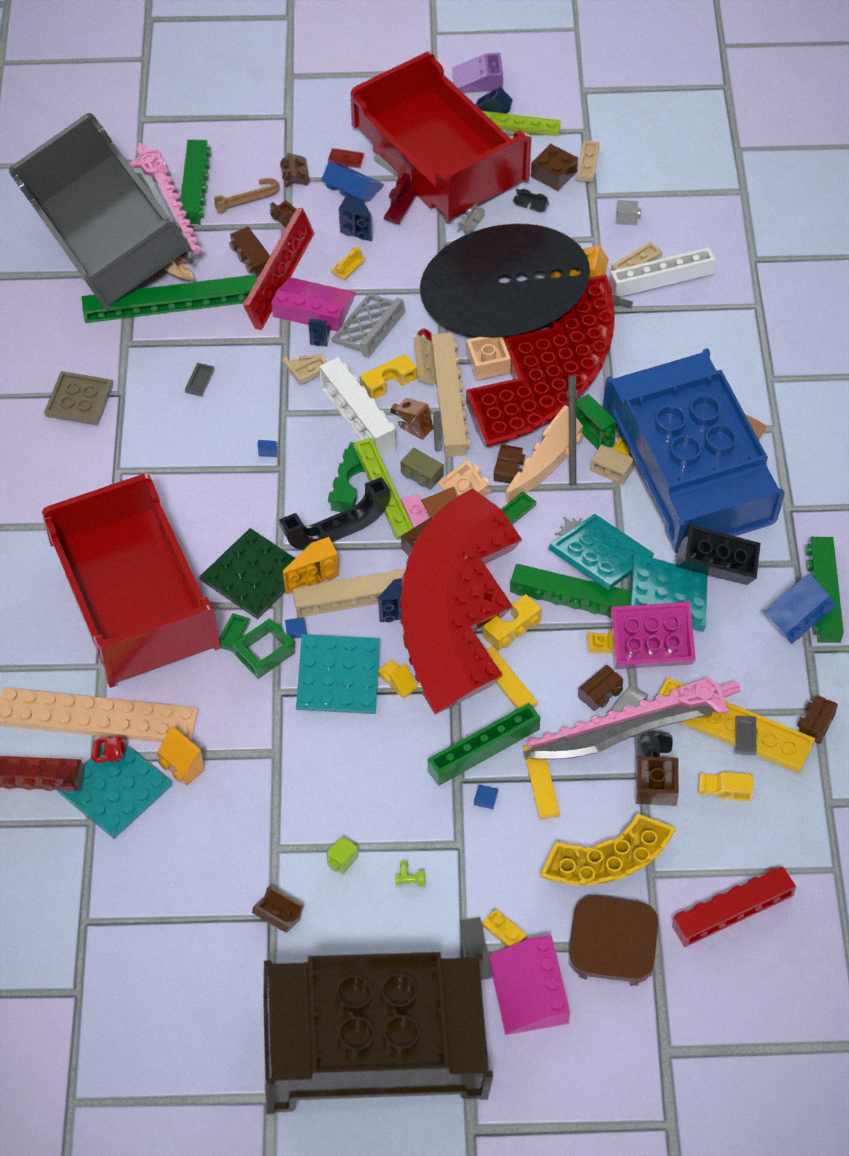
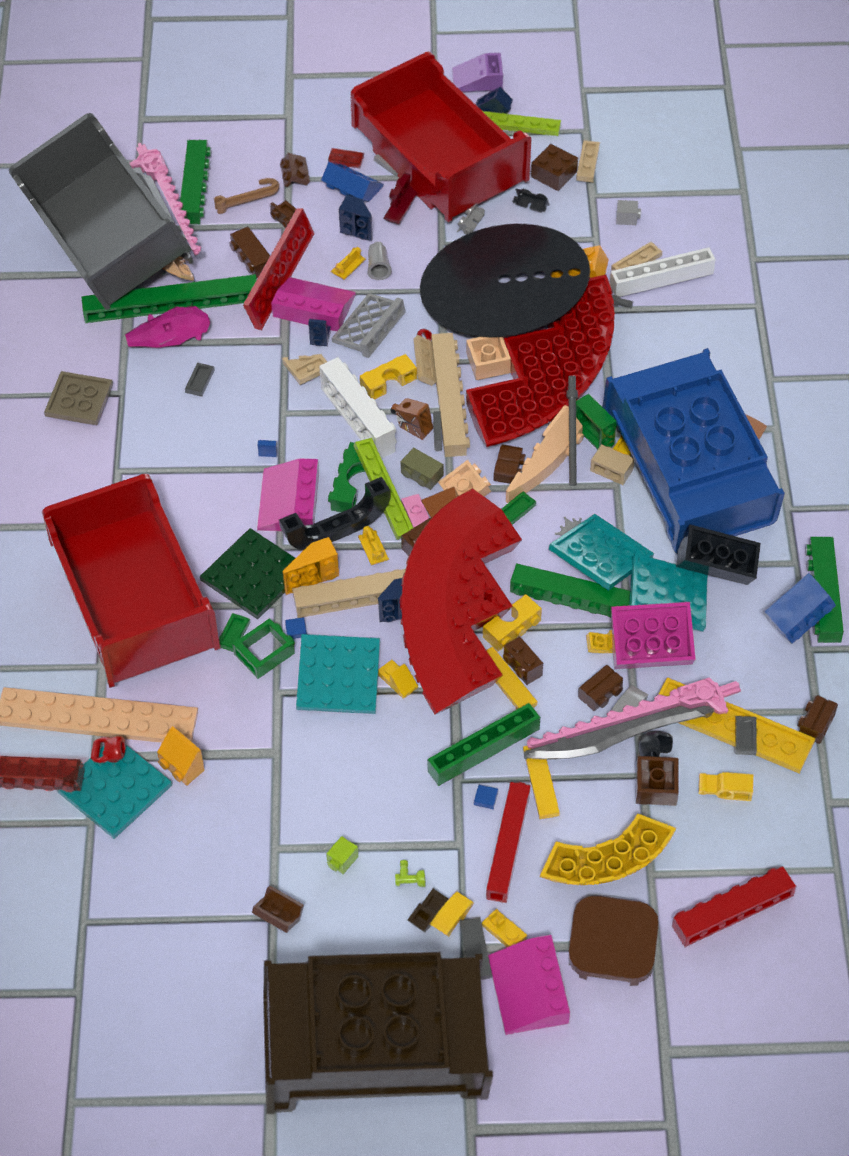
none -> dark pink piece [125,306,210,348]
none -> dark pink slope [257,458,319,531]
none -> yellow hinge [358,526,389,565]
none -> light grey plant [367,242,392,280]
none -> dark brown slope [407,889,449,933]
none -> yellow slope [430,891,474,937]
none -> red brick [486,782,531,903]
none -> reddish brown brick [503,636,543,685]

